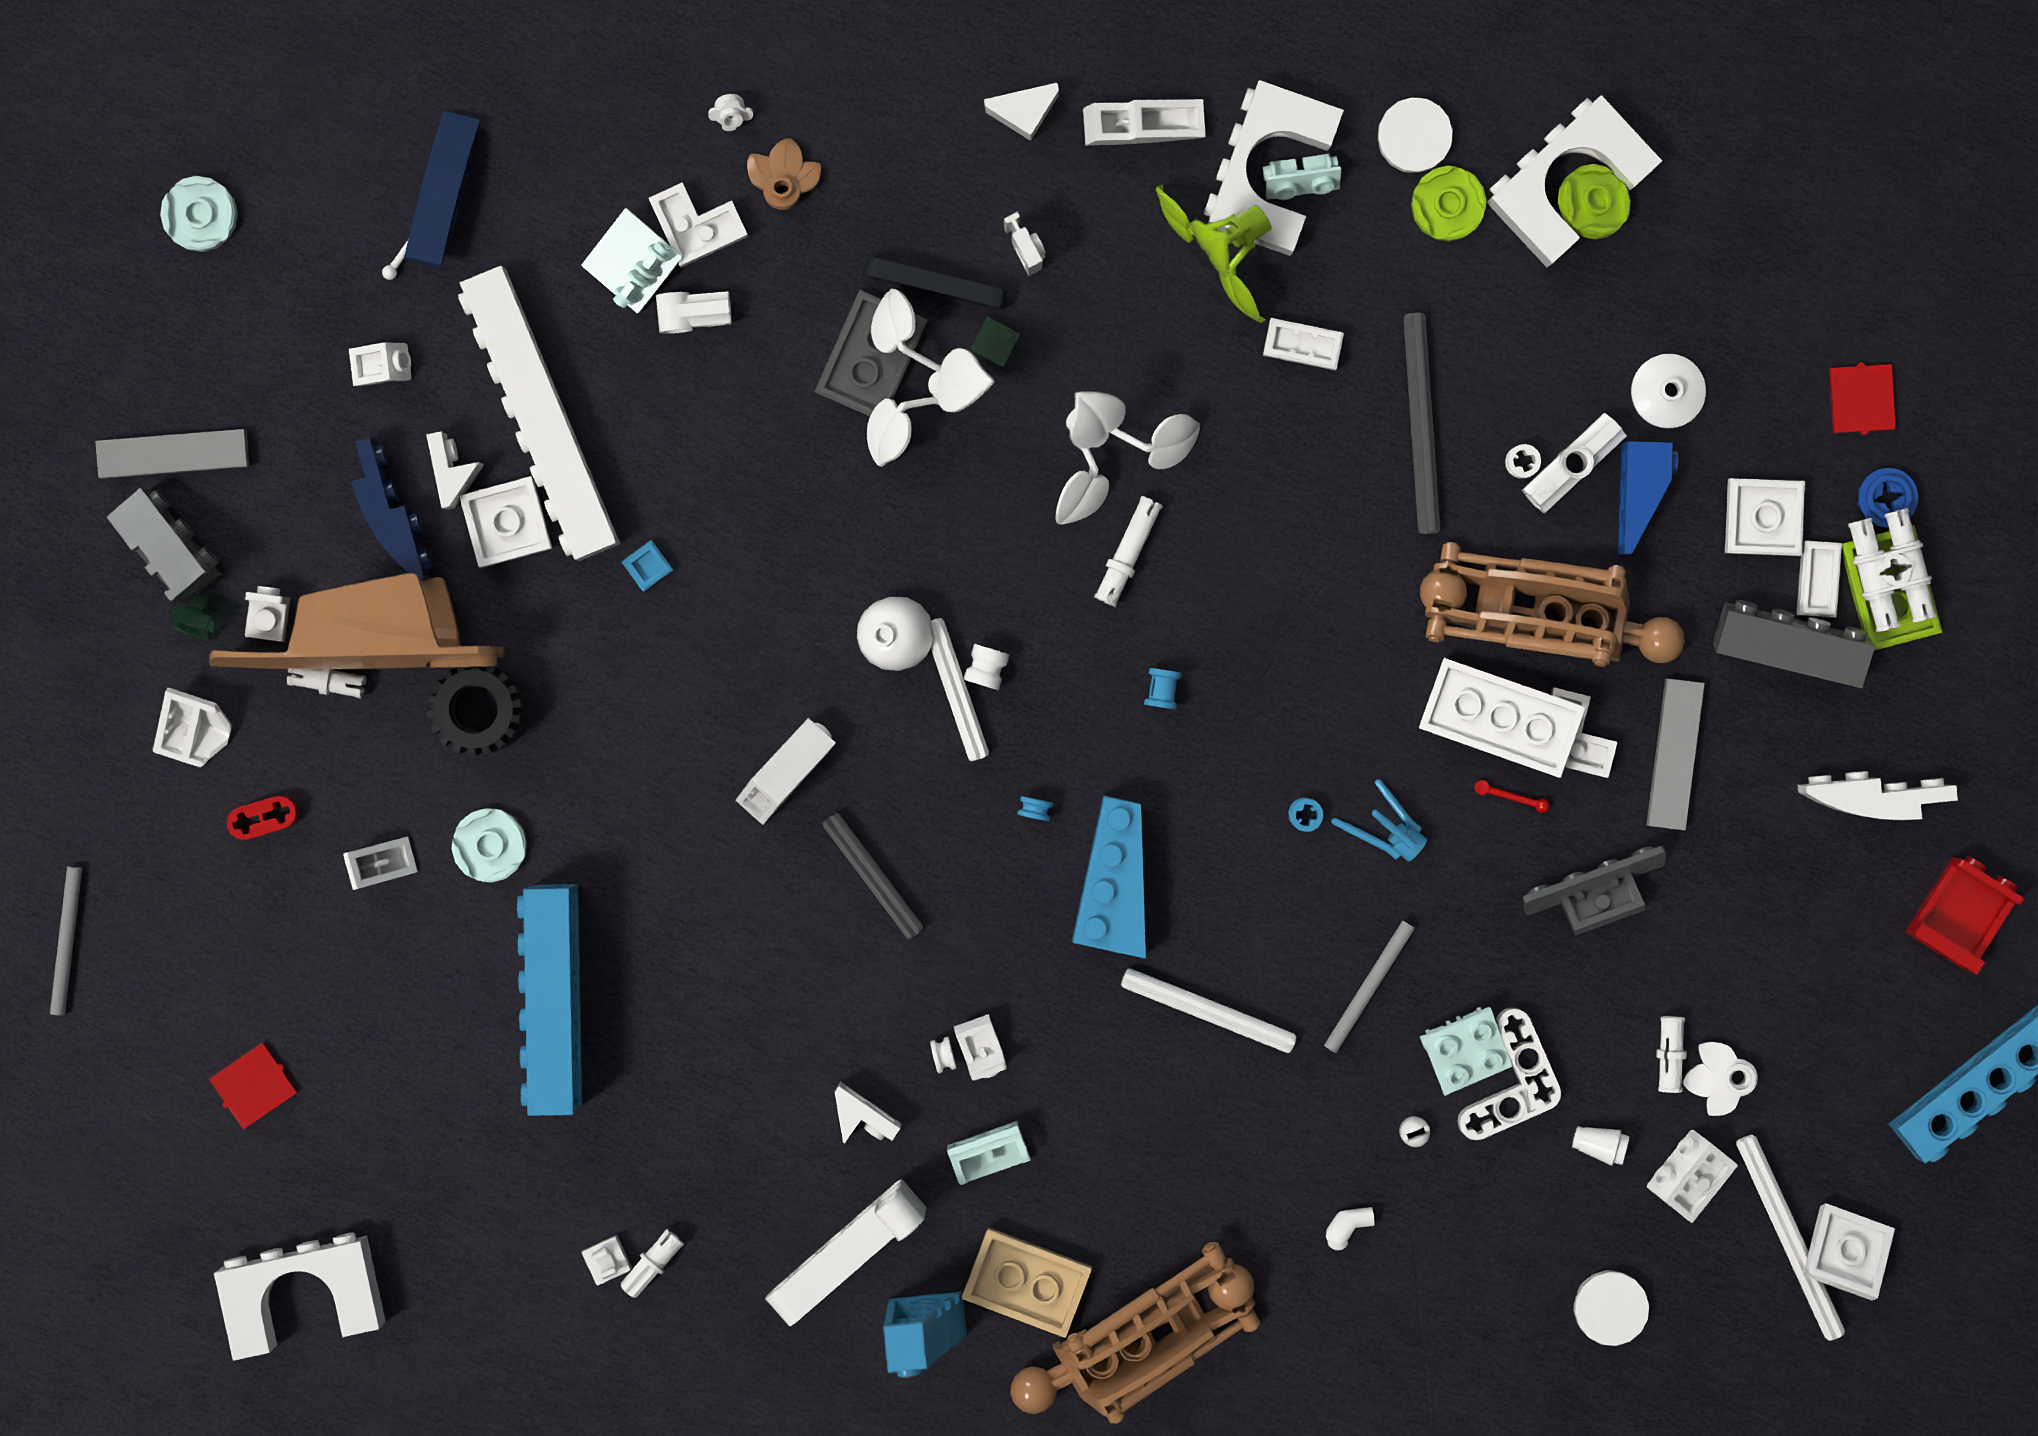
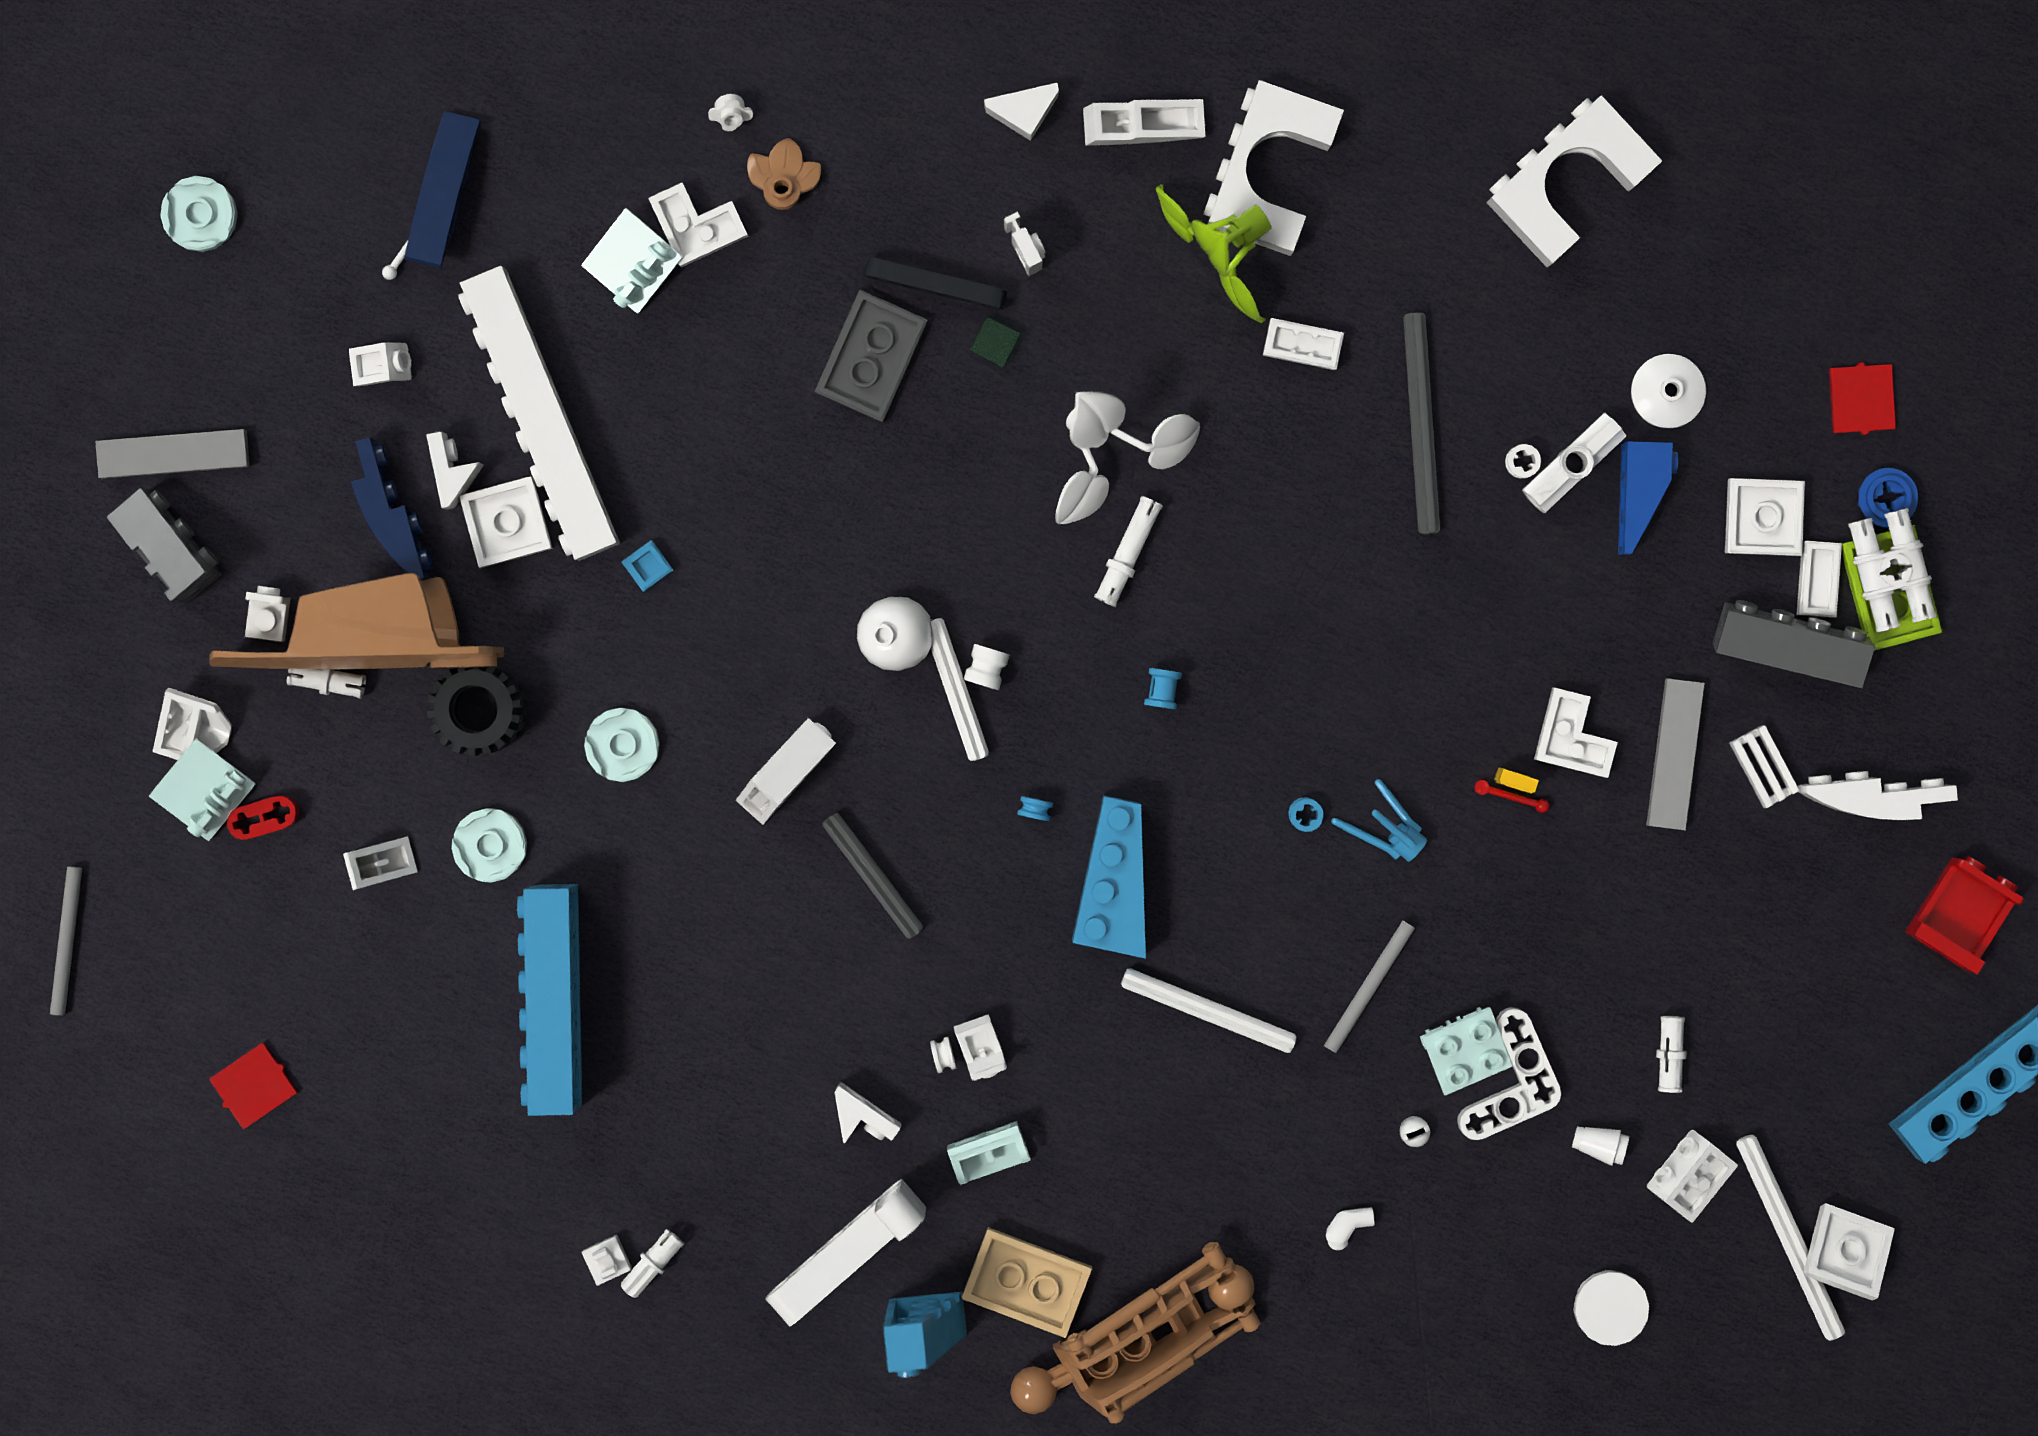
clear green tile [170,594,215,642] -> none
white arch [214,1232,386,1360] -> none
white piece [656,291,732,334] -> none
white plant [867,289,994,467] -> none
light aqua hinge [1263,153,1341,200] -> none
white tile [1378,97,1453,173] -> none
lime tile [1411,166,1487,242] -> none
white plate [1419,658,1586,778] -> none
medium nougat piece [1420,542,1685,667] -> none
dark grey bracket [1523,846,1666,936] -> none
lime tile [1558,164,1631,239] -> none
white plate [1682,1042,1758,1116] -> none
none -> light aqua hinge [149,738,256,841]
none -> light aqua tile [584,708,660,782]
none -> yellow tile [1494,768,1539,794]
none -> white tile [1729,725,1799,808]

